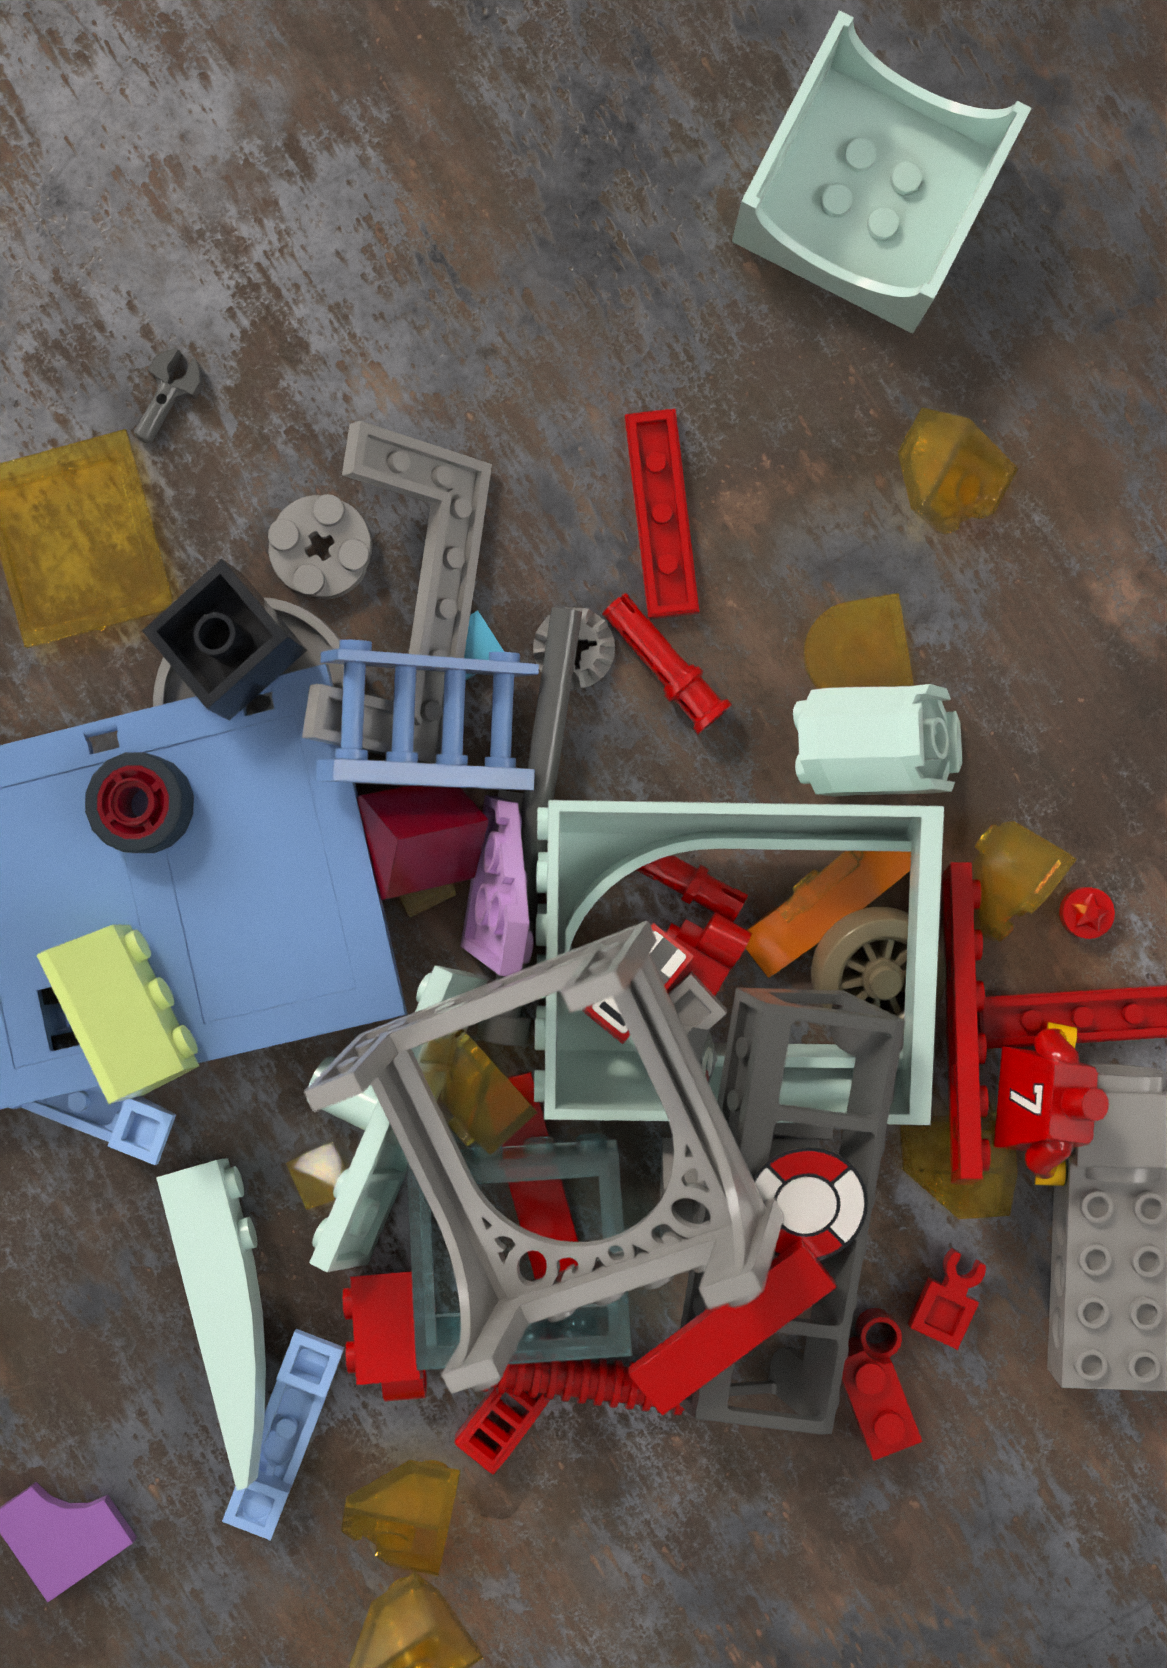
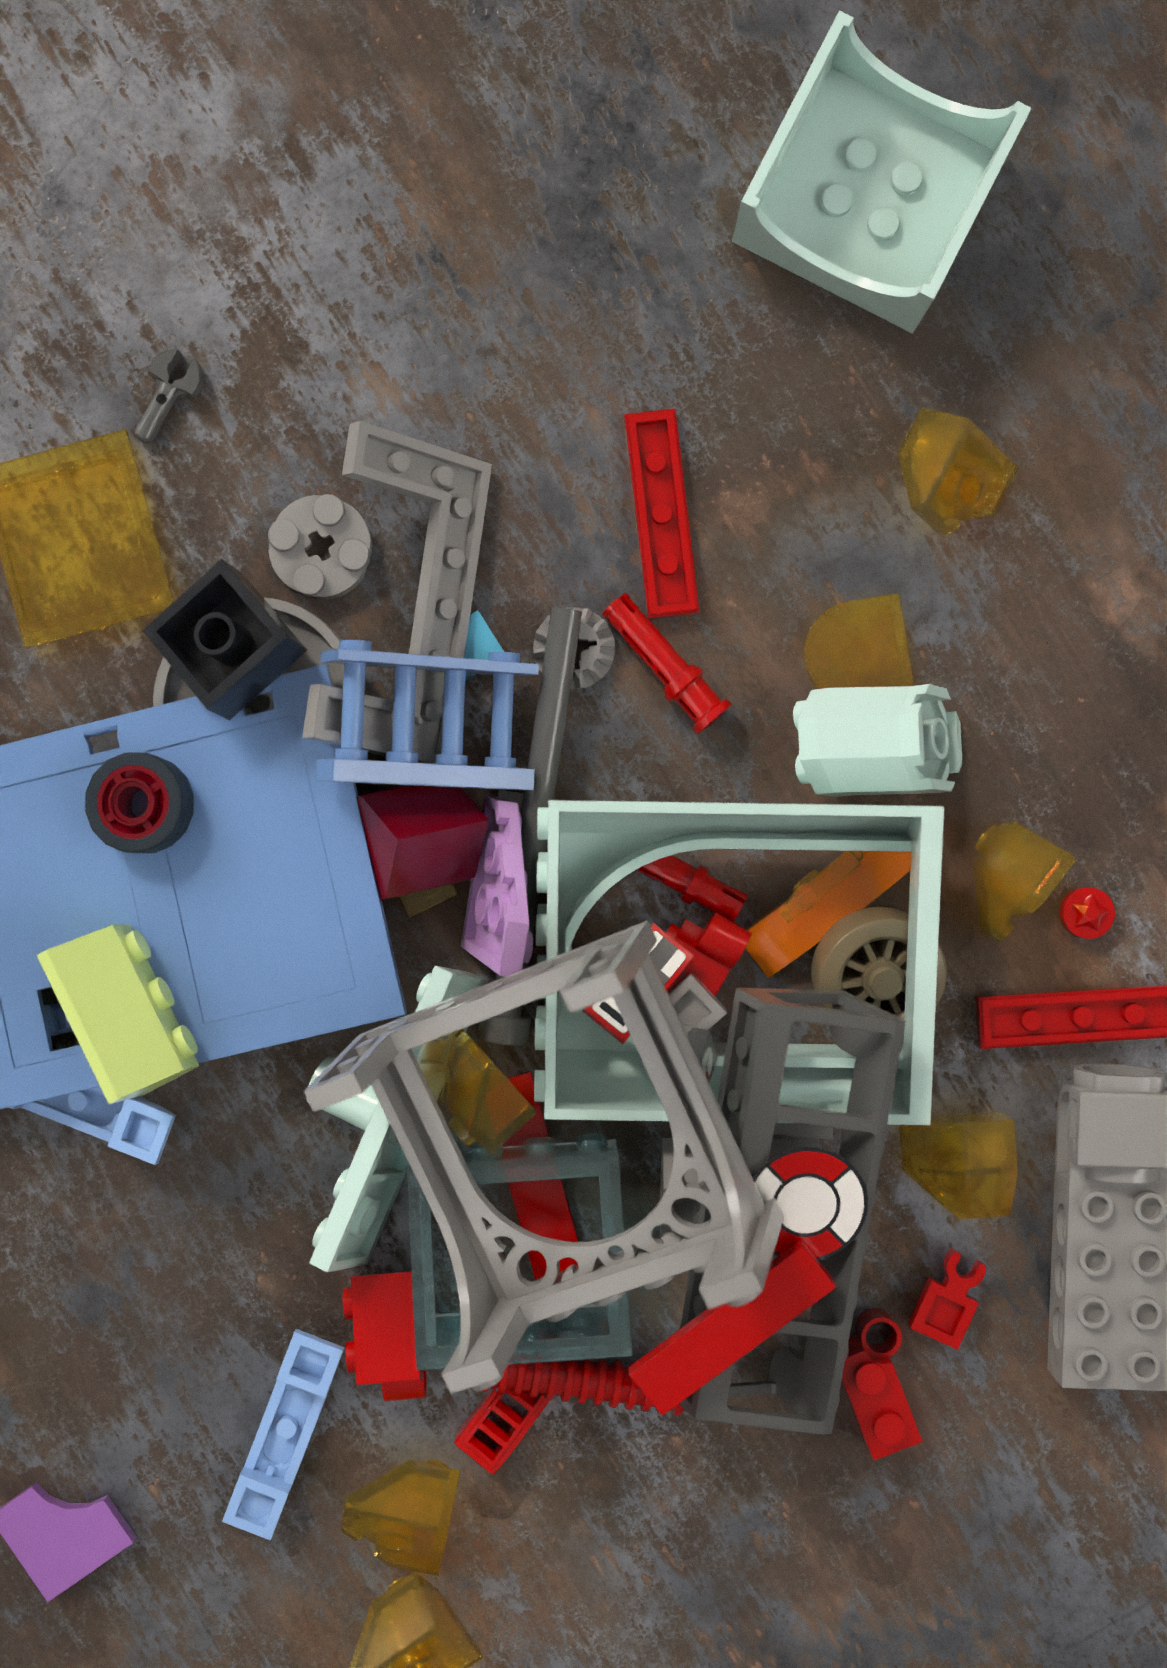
light aqua slope [156,1158,266,1491] -> none
clear yellow slope [286,1141,346,1210] -> none
red plate [942,862,991,1185] -> none
red torso [994,1022,1109,1186] -> none

